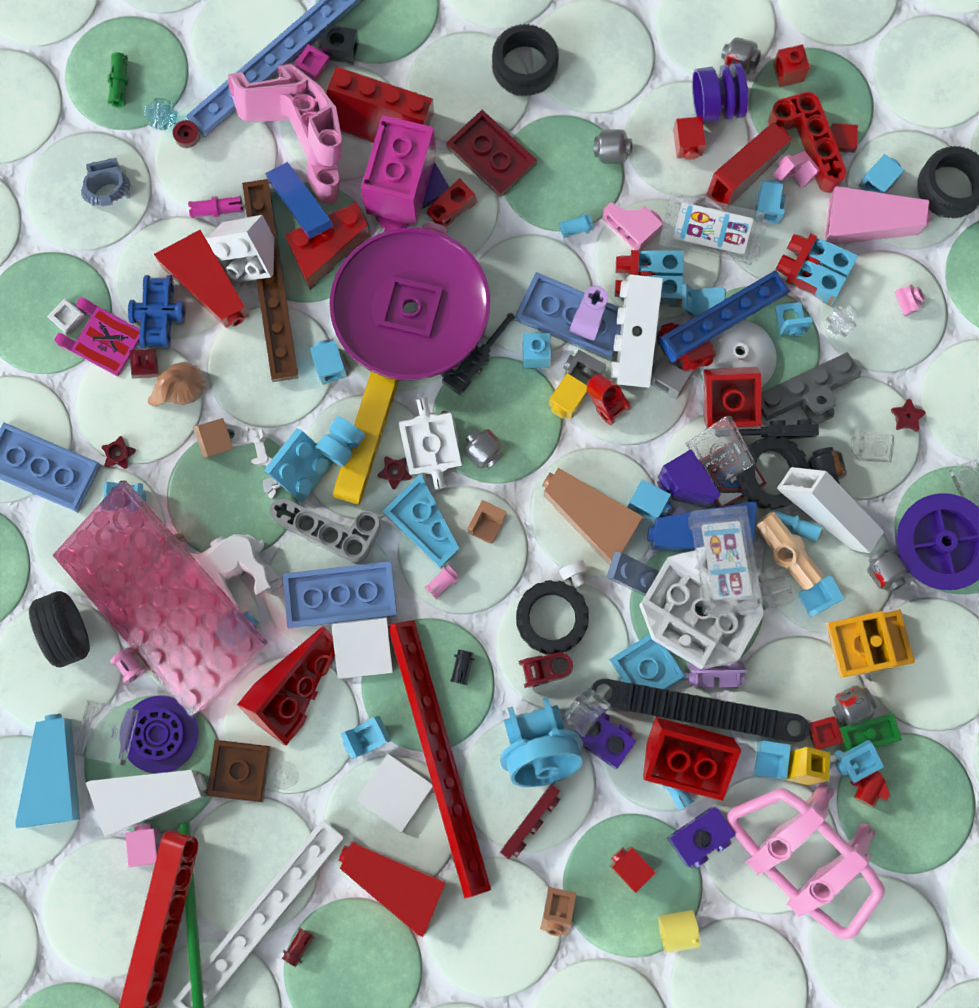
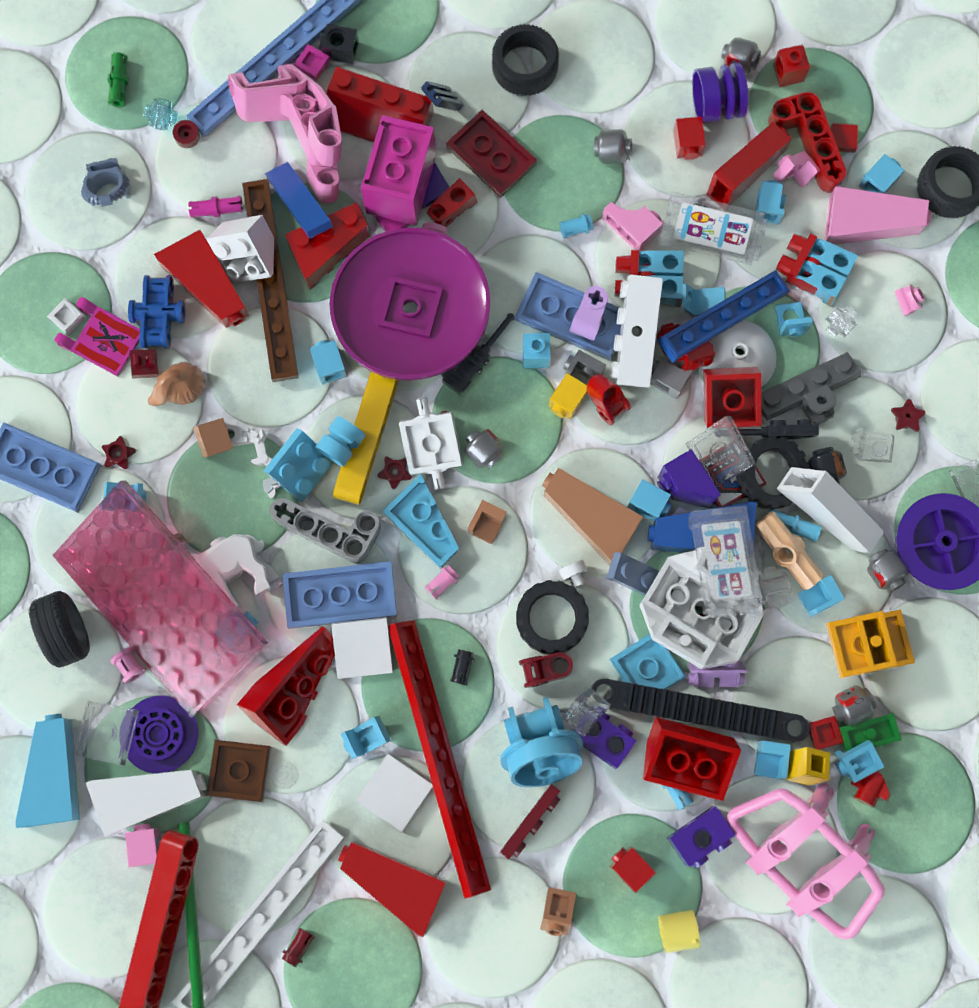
none -> dark blue tile [421,81,465,111]

